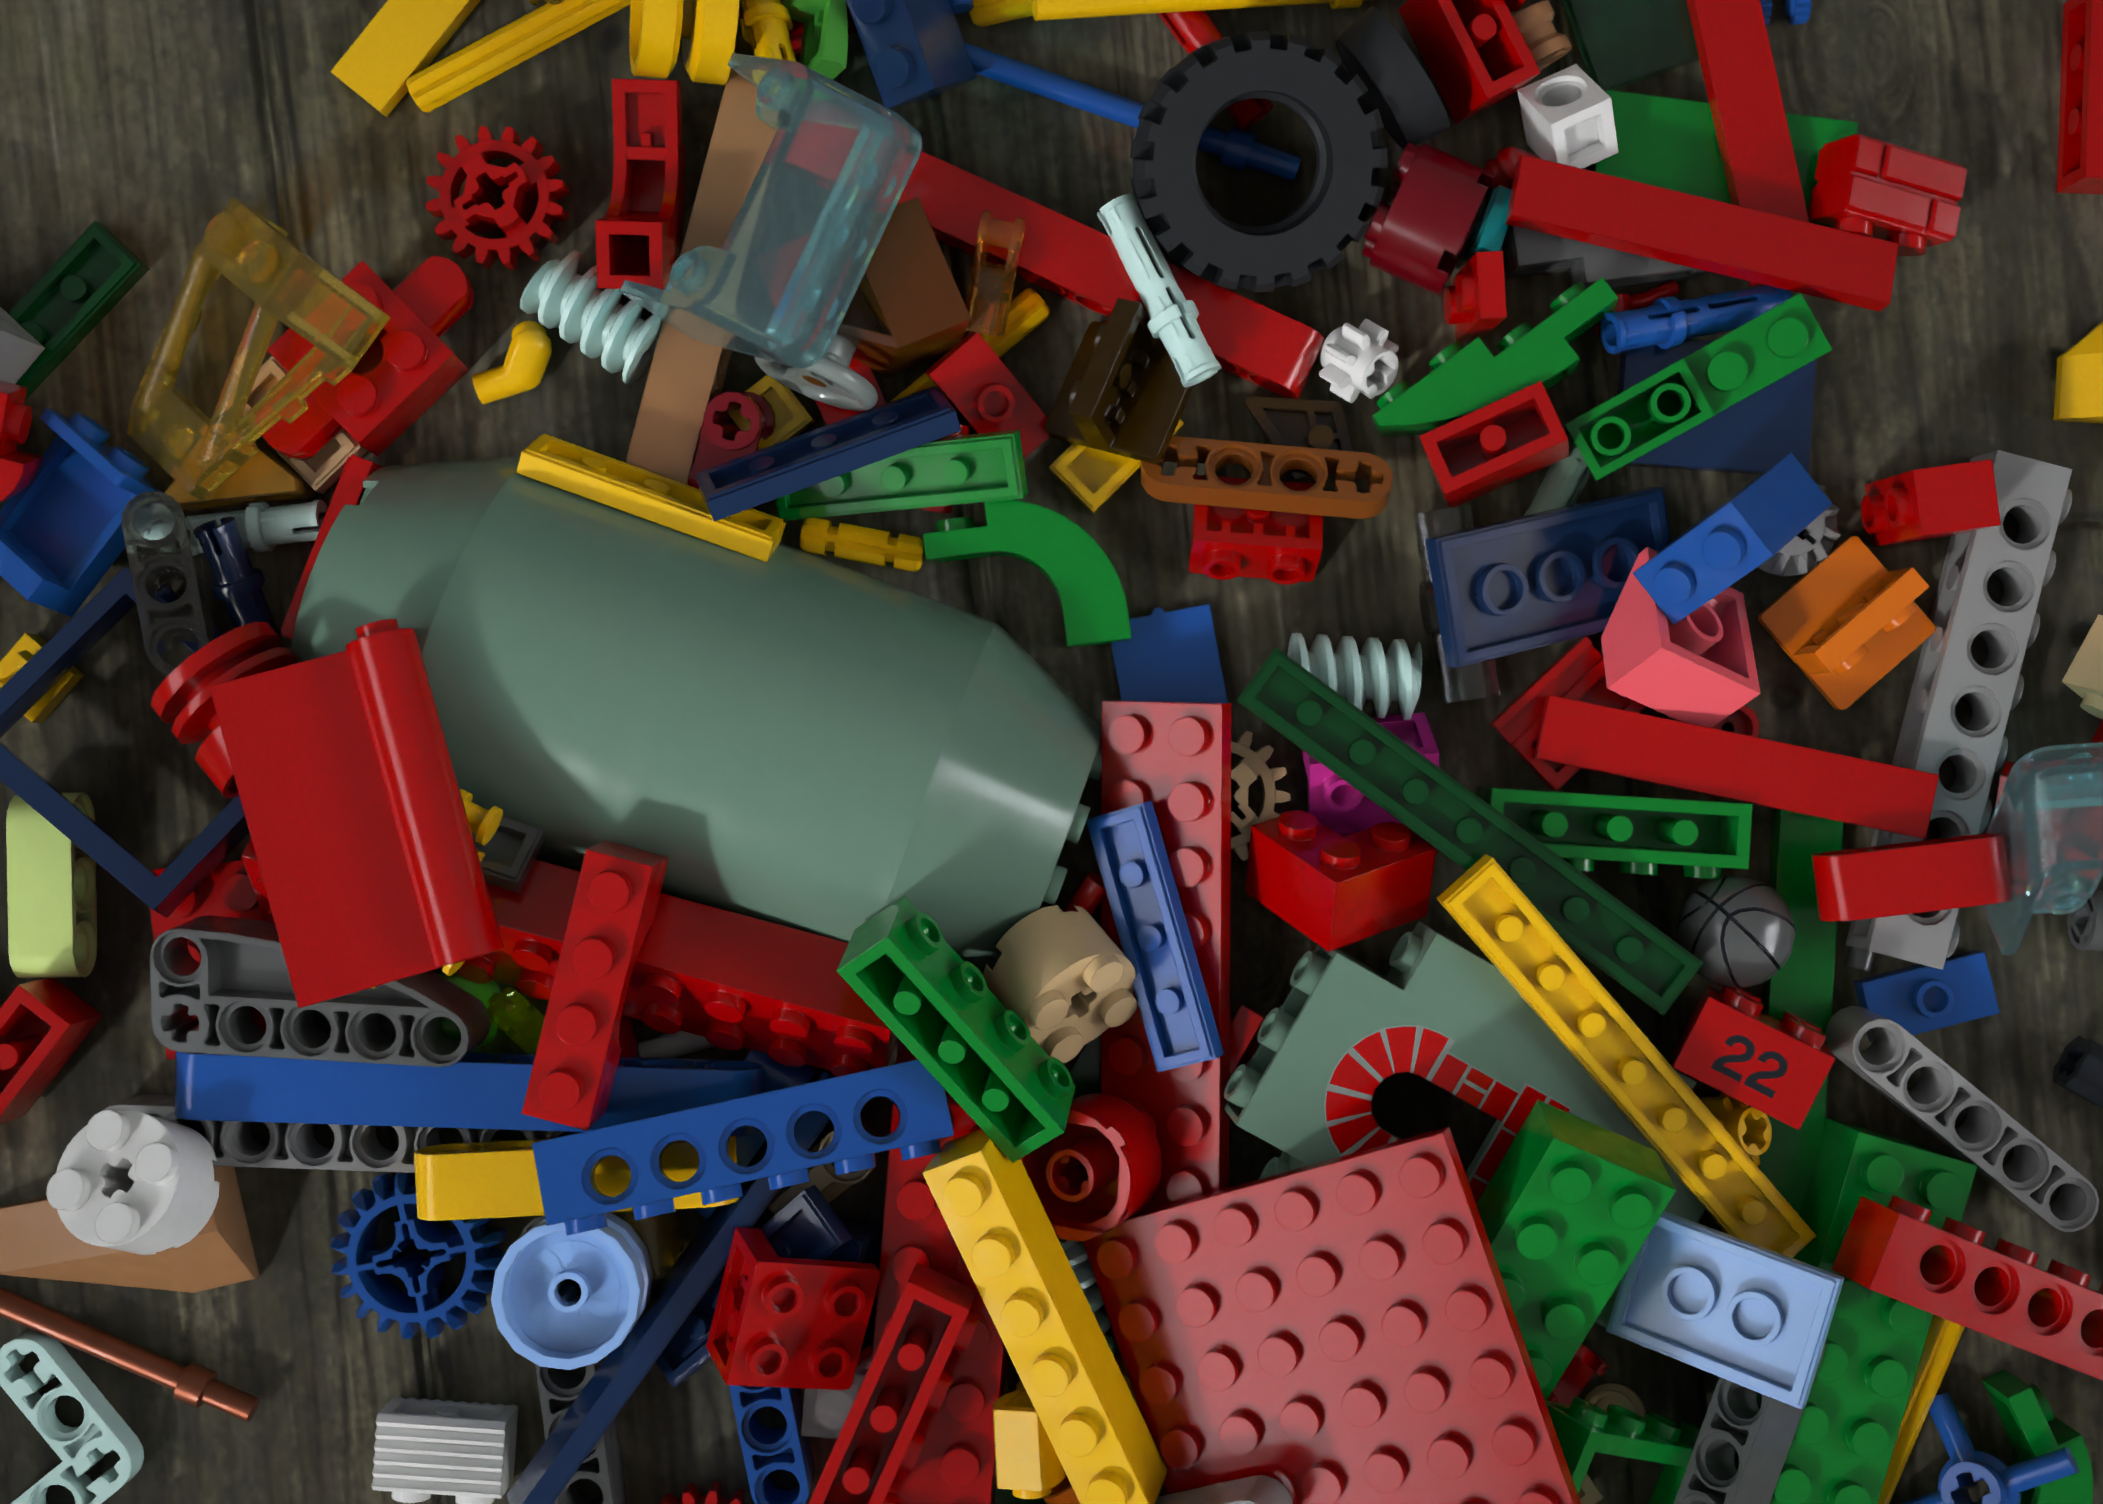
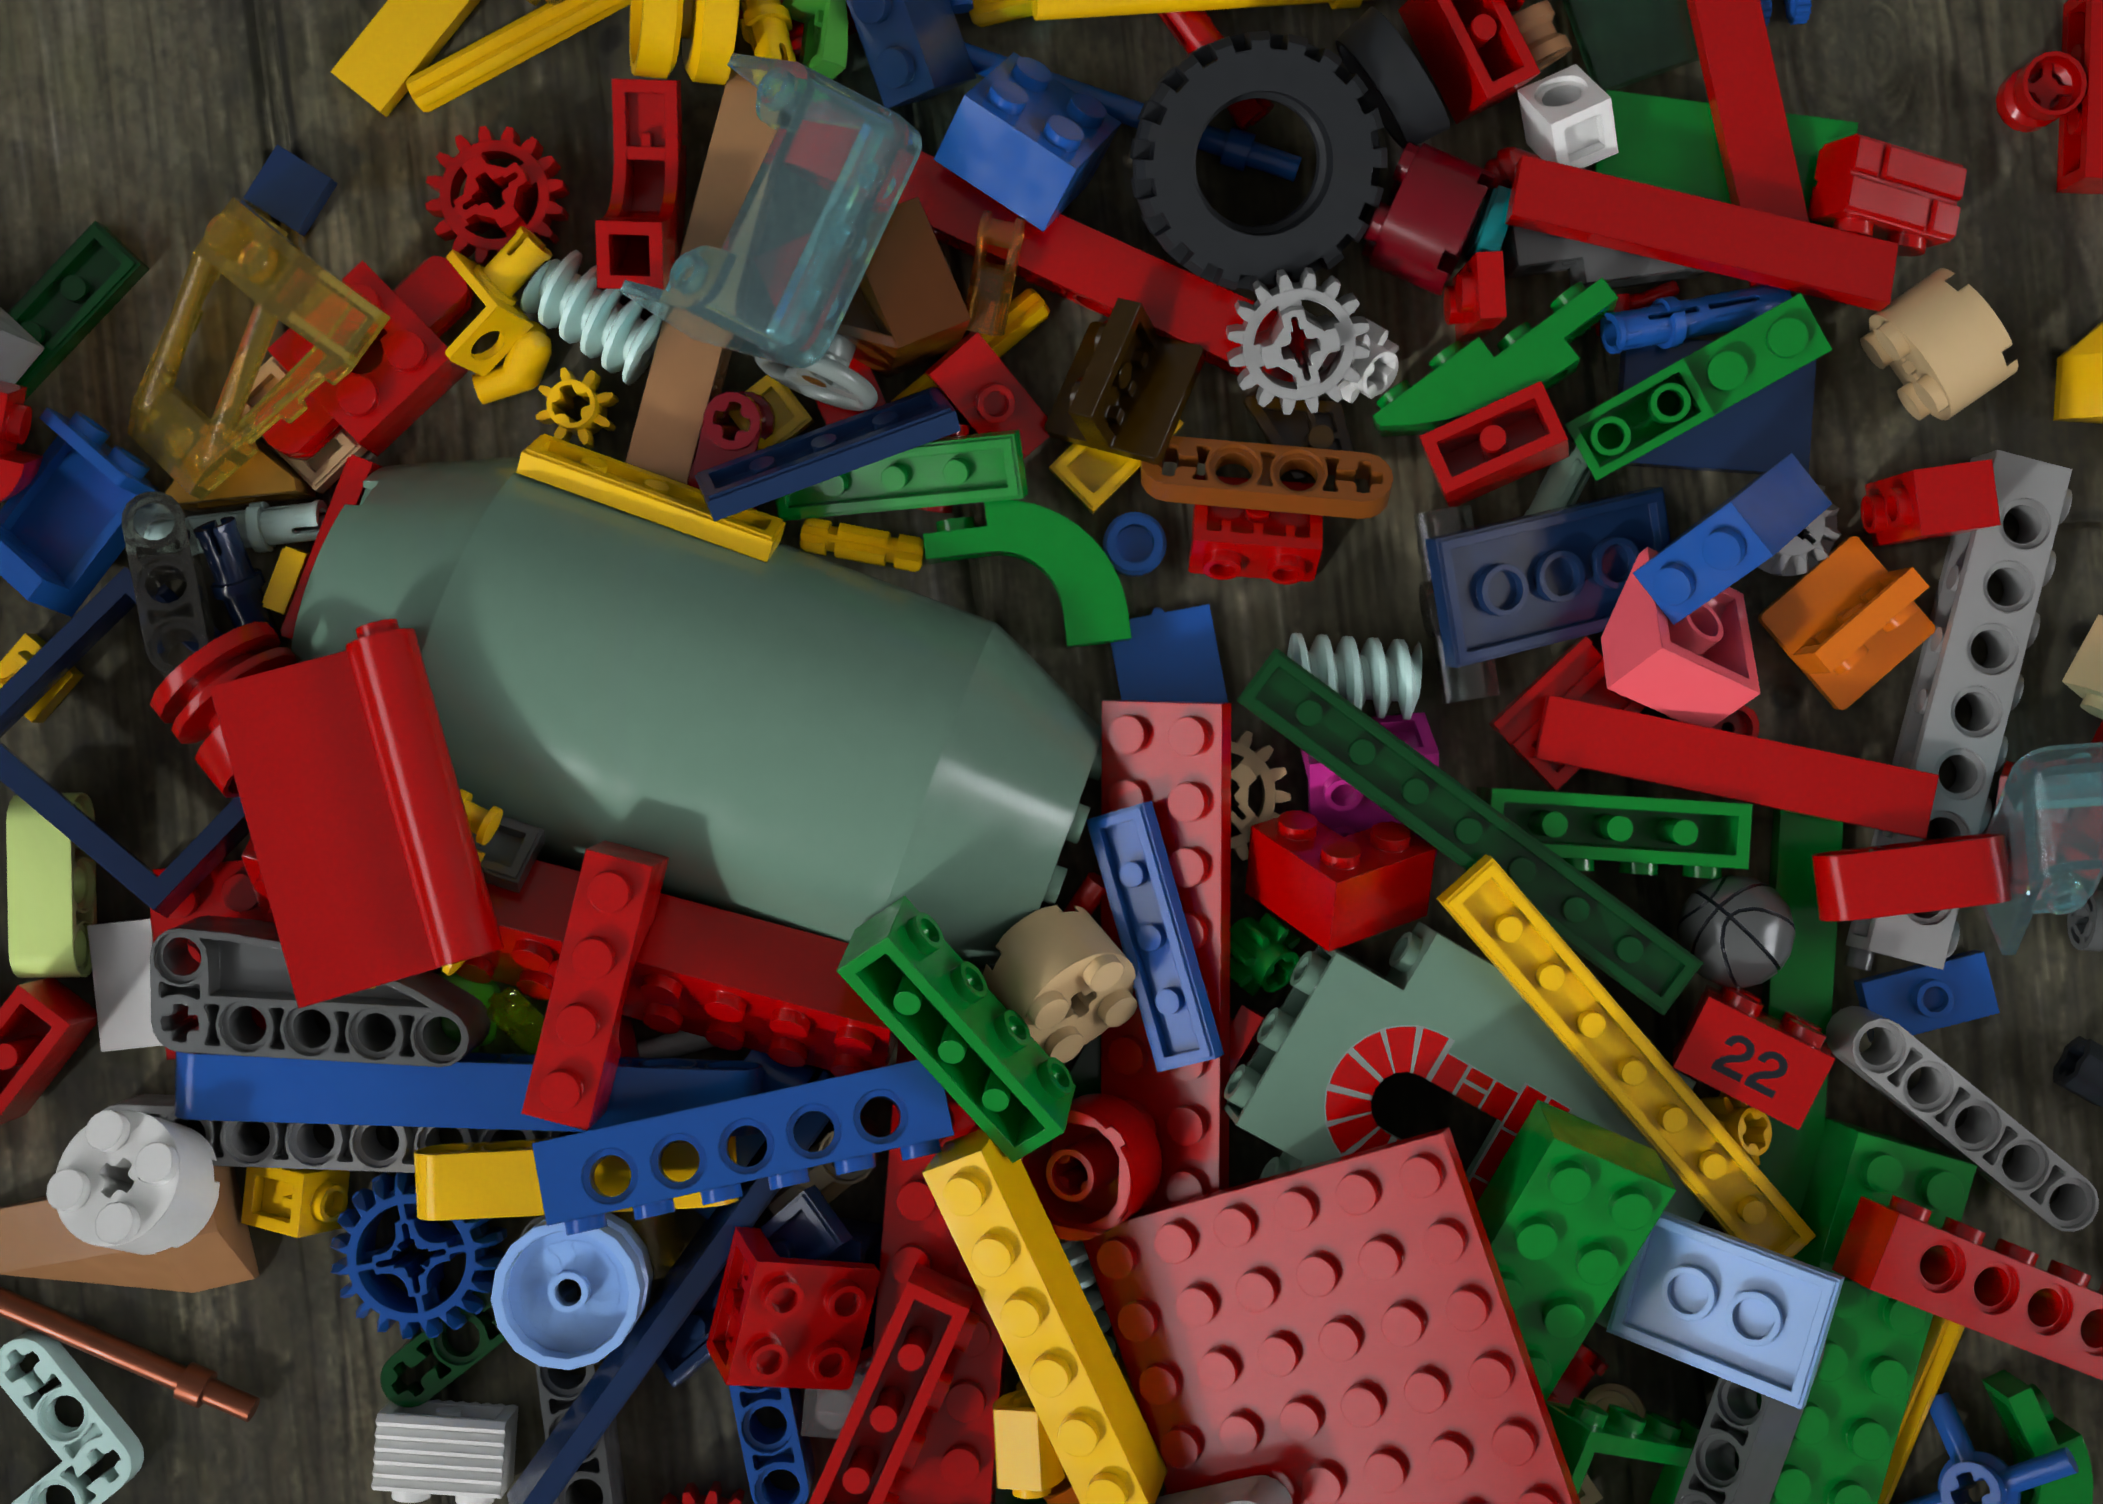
light aqua pin [1097,194,1221,387] -> none
none -> white tile [87,918,163,1052]
none -> yellow bracket [241,1167,350,1238]
none -> dark blue tile [243,144,338,237]
none -> yellow tile [262,546,310,615]
none -> dark green beam [380,1276,506,1408]
none -> yellow bracket [445,226,553,376]
none -> yellow gear [535,367,619,449]
none -> blue brick [934,52,1122,232]
none -> blue tile [1103,512,1167,577]
none -> light grey gear [1226,267,1370,415]
none -> green gear [1230,913,1300,996]
none -> tan brick [1860,268,2019,420]
none -> red wheel [1996,51,2087,133]

